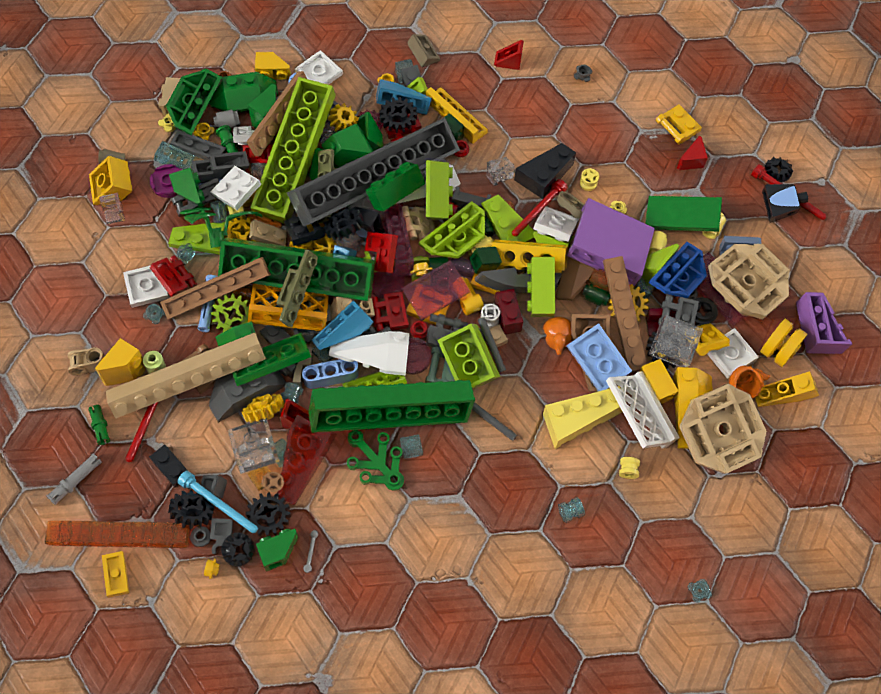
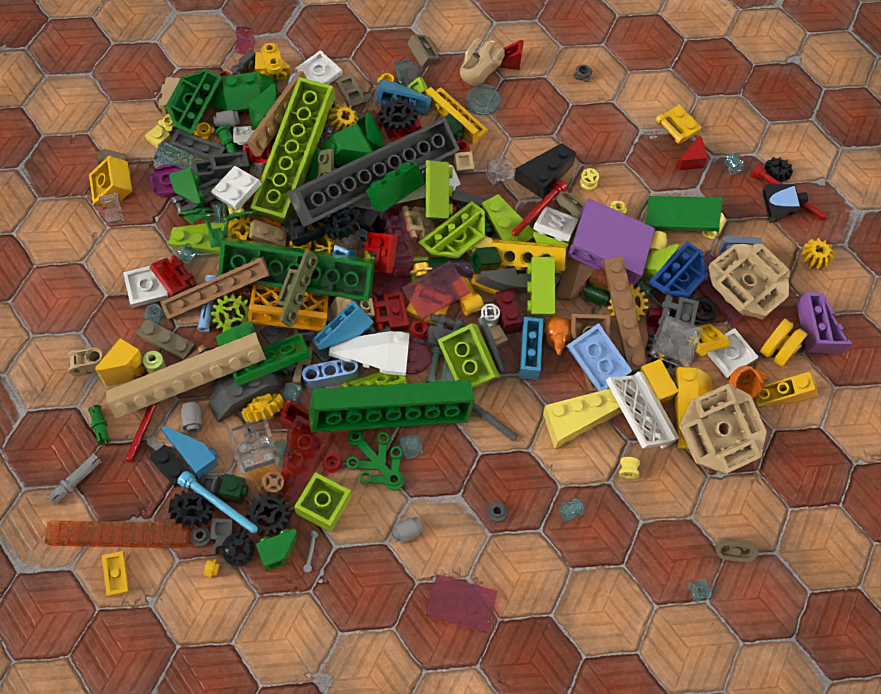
none -> dark tan plate [136,319,196,360]
none -> light yellow plate [145,125,171,149]
none -> dark azure slope [161,426,218,479]
none -> light grey brick [181,402,203,433]
none -> dark green brick [219,473,249,505]
none -> dark grey plate [230,50,256,75]
none -> clear pink panel [235,26,255,54]
none -> yellow plate [261,43,283,75]
none -> lime brick [294,472,352,533]
none -> red plate [322,454,342,473]
none -> dark tan slope [336,74,366,107]
none -> light grey brick [391,517,423,544]
none -> clear pink tile [426,574,497,633]
none -> tan plate [453,151,474,172]
none -> tan hair [460,38,505,86]
none -> clear light blue tile [466,84,501,116]
none -> dark grey plate [487,502,507,522]
none -> dark azure brick [519,317,543,380]
none -> dark tan plate [715,538,758,562]
none -> clear light blue wheel [723,152,745,175]
none -> yellow gear [801,238,834,270]

